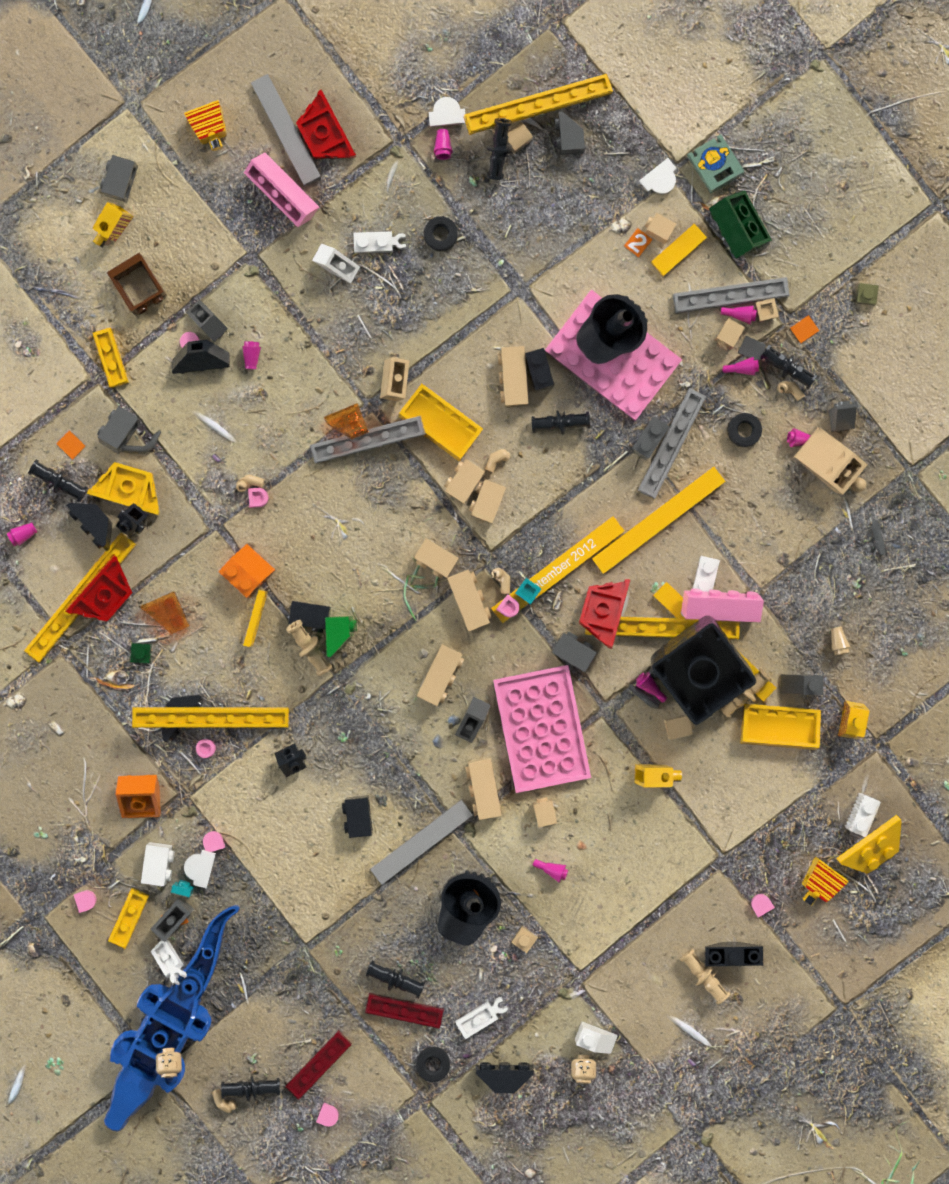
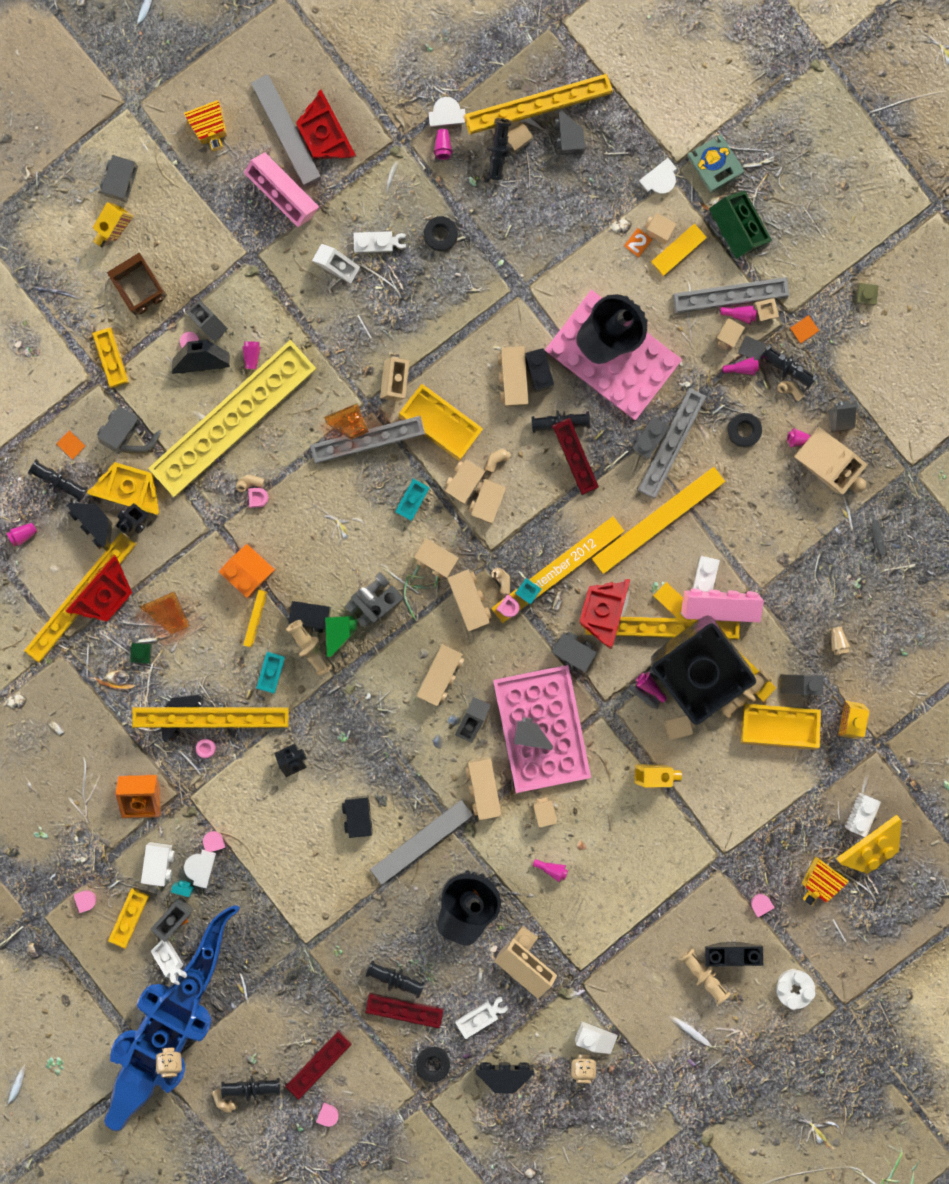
none -> light yellow plate [148,340,317,497]
none -> teal plate [256,651,286,694]
none -> dark grey hips [345,572,404,627]
none -> teal plate [395,478,430,521]
none -> tan brick [494,938,557,998]
none -> dark grey slope [514,717,553,750]
none -> dark red tile [552,418,599,495]
none -> white plate [776,969,815,1009]

